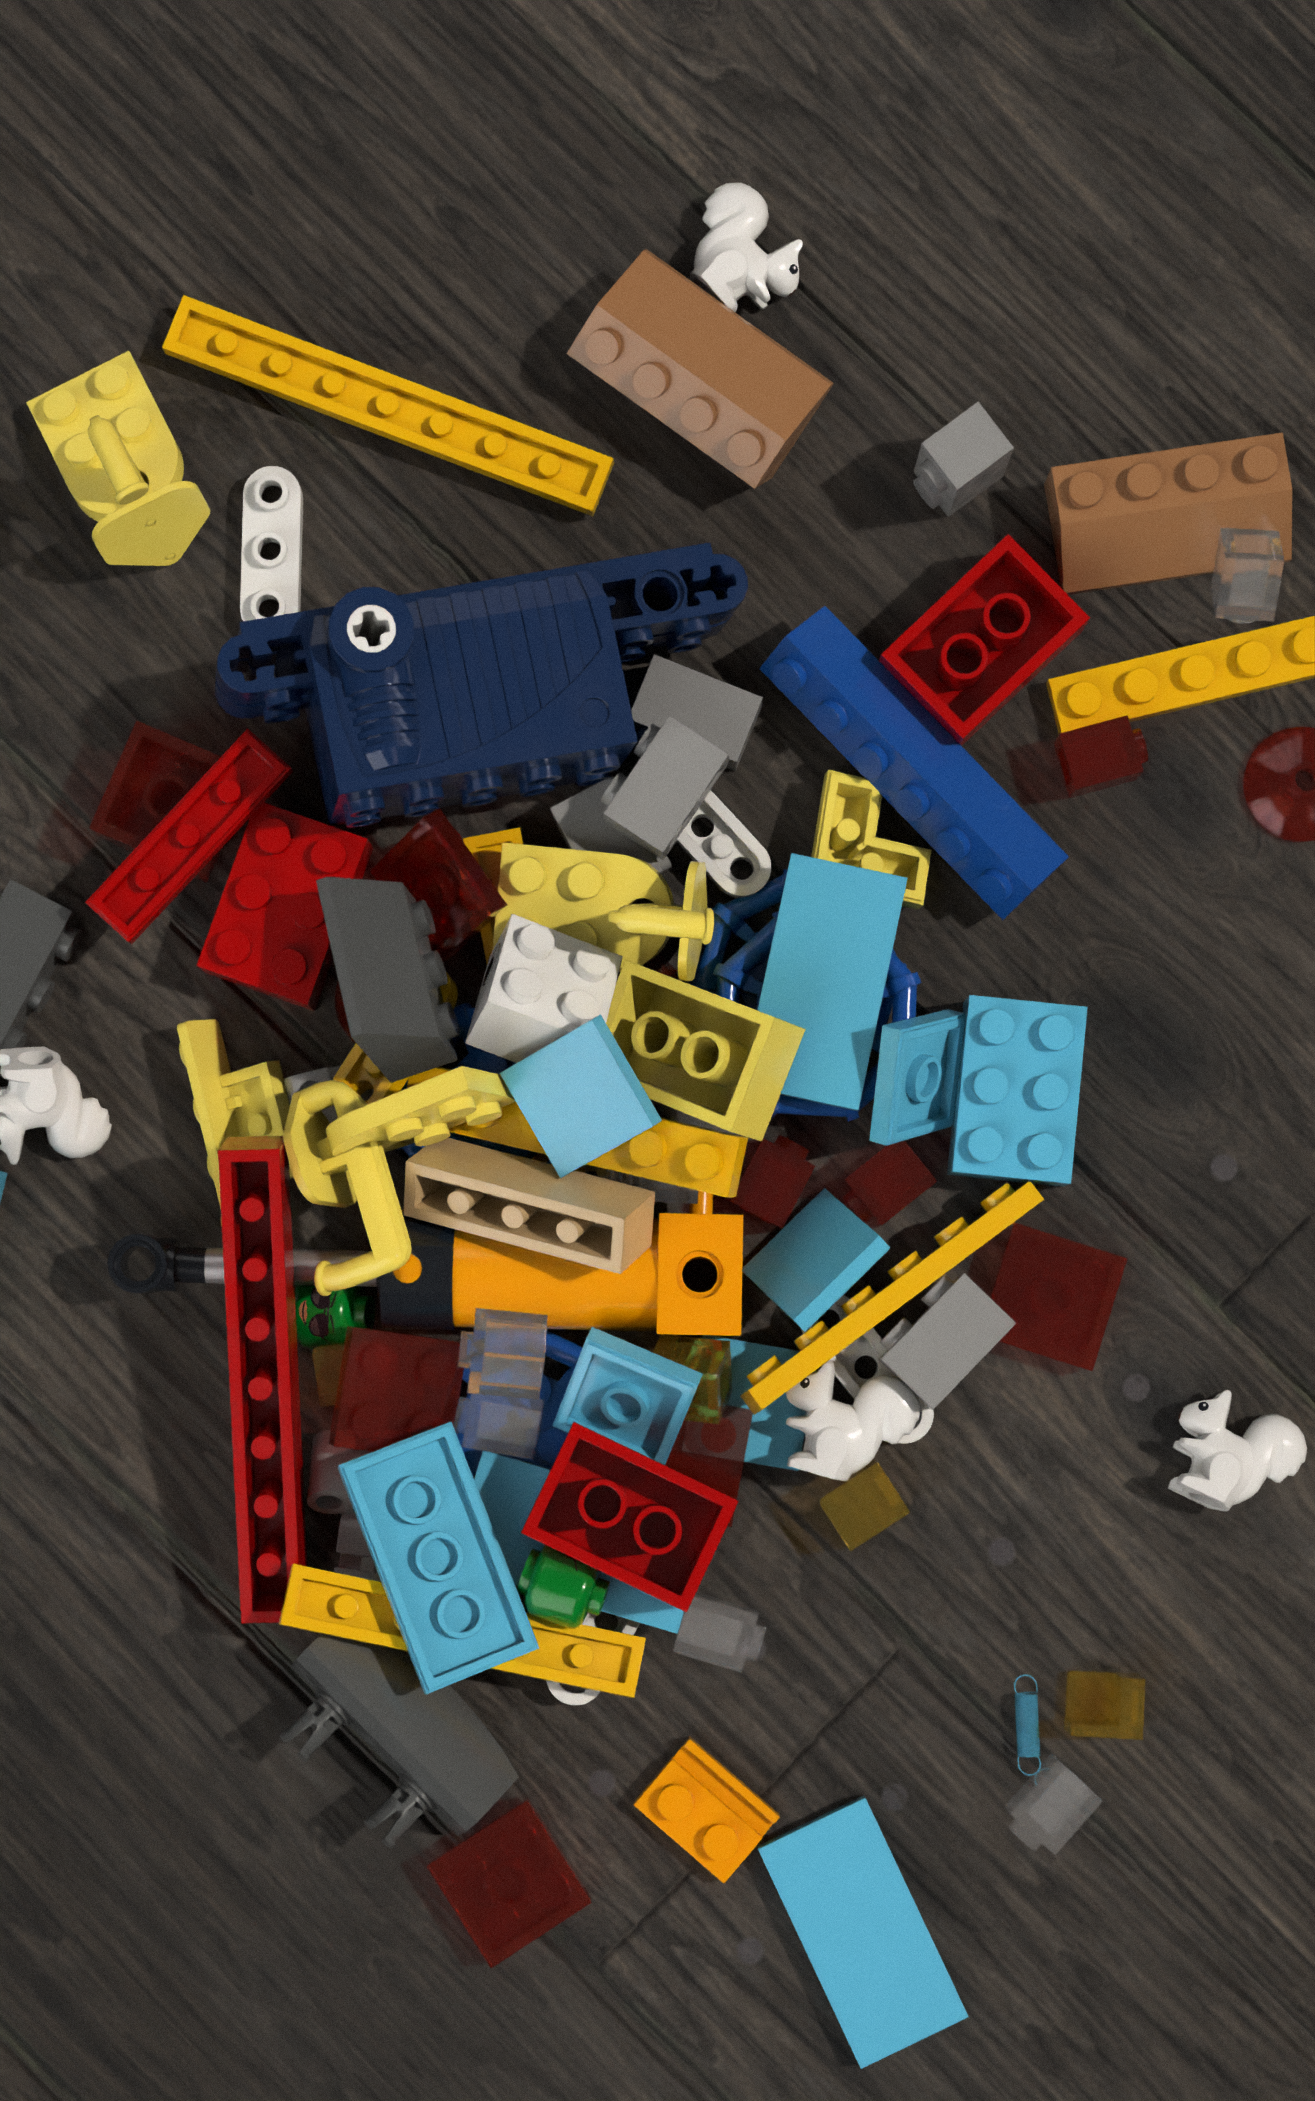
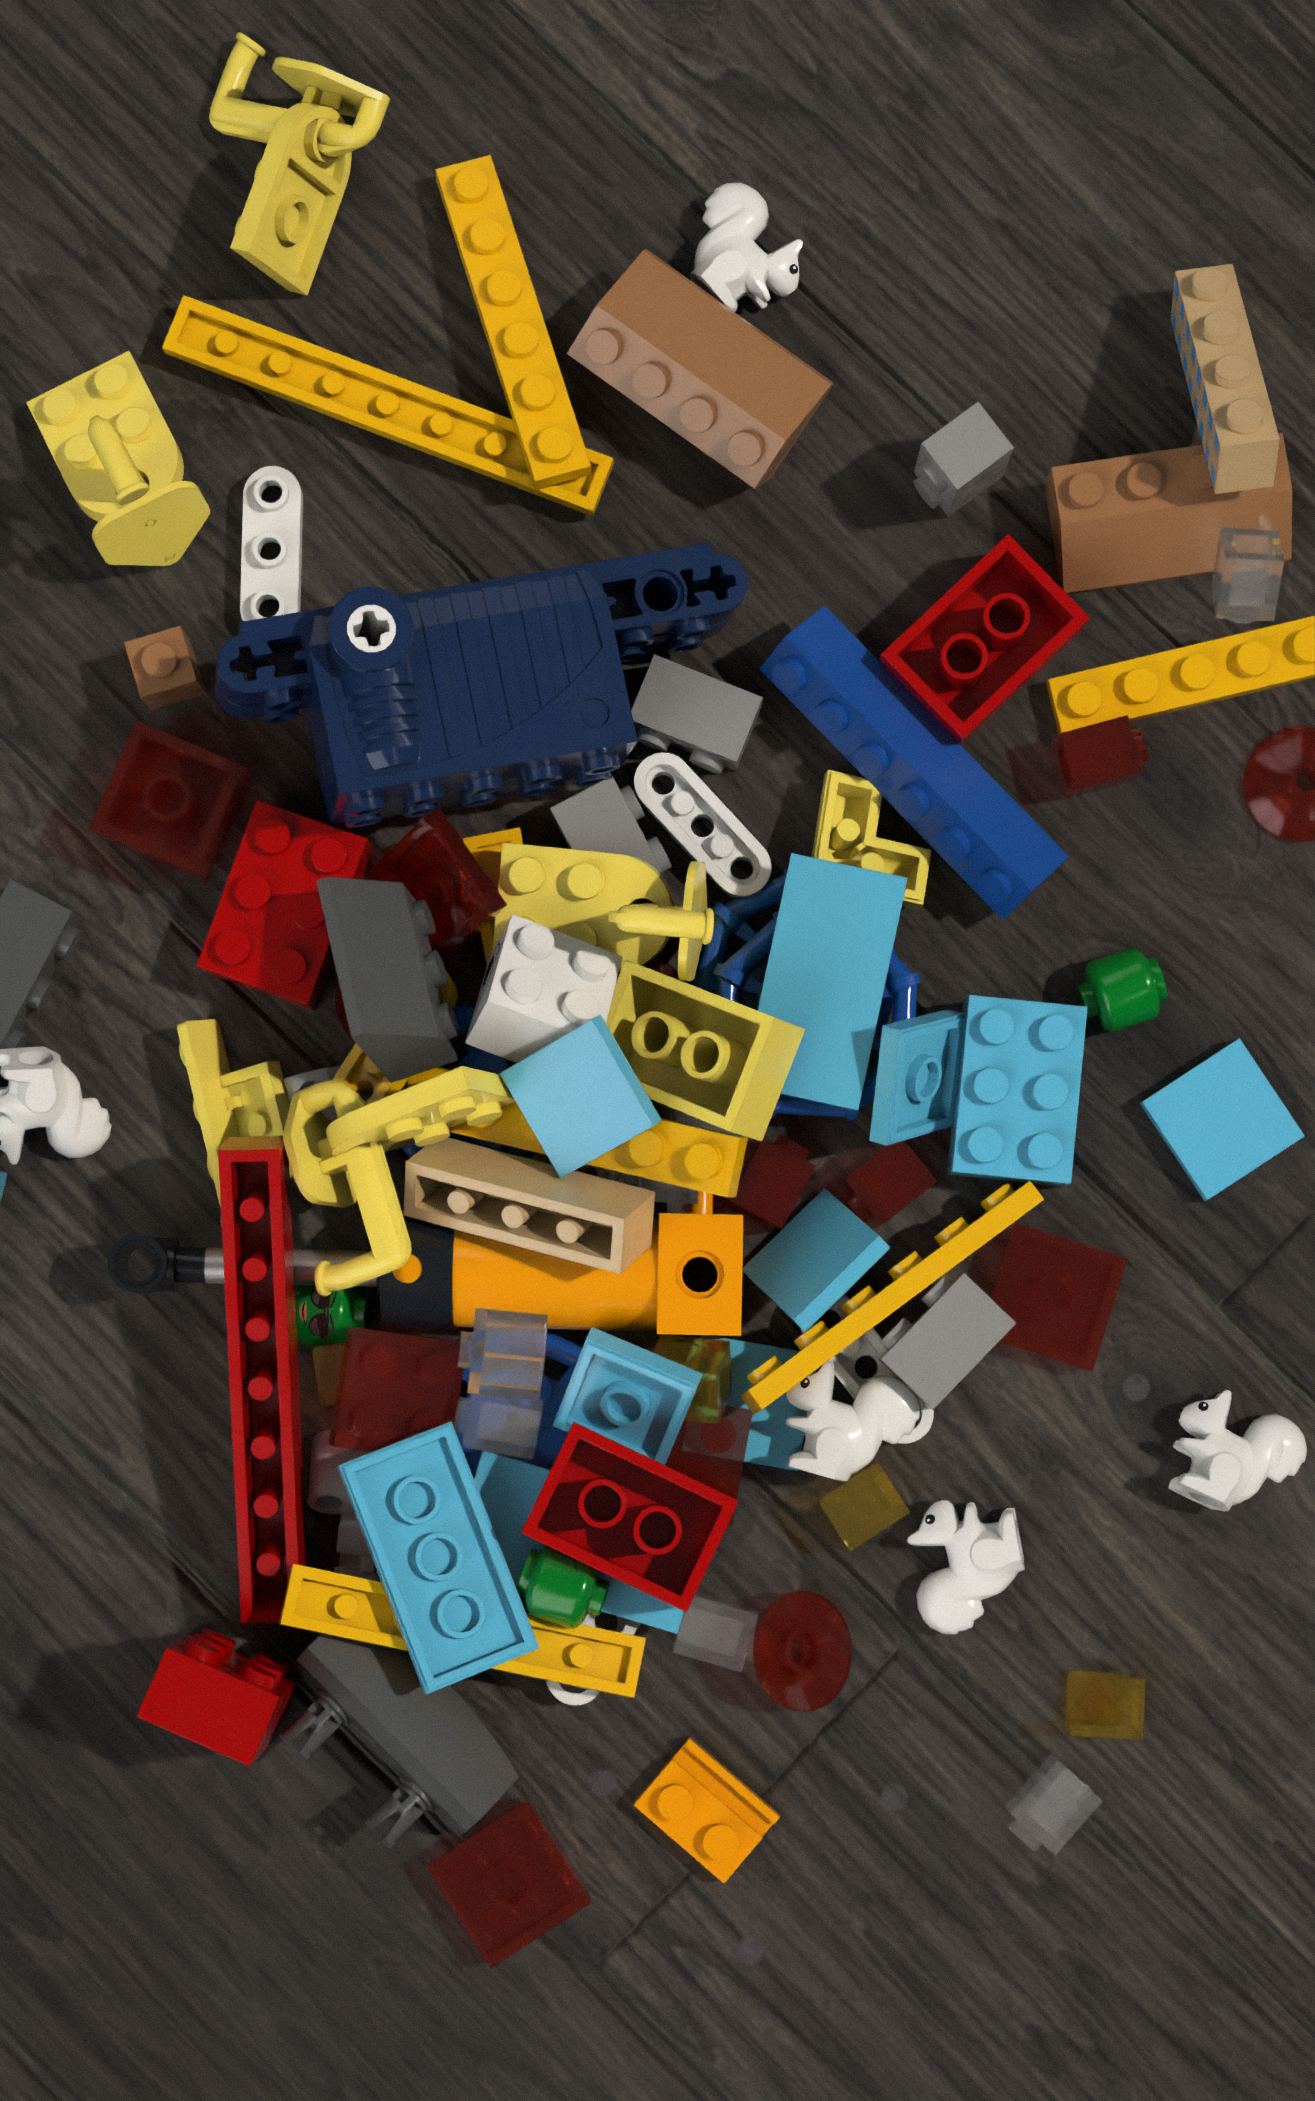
red tile [85,728,293,945] -> none
light grey brick [601,715,729,860] -> none
medium azure tile [757,1795,969,2069] -> none
medium azure piece [1014,1674,1041,1776] -> none
none -> medium nougat brick [124,626,206,710]
none -> red brick [136,1628,299,1766]
none -> light yellow plate [209,32,390,295]
none -> yellow plate [435,155,591,490]
none -> clear red dish [753,1591,852,1712]
none -> white animal [907,1499,1025,1634]
none -> green head [1076,948,1168,1032]
none -> medium azure tile [1140,1038,1305,1201]
none -> tan brick [1171,264,1280,494]

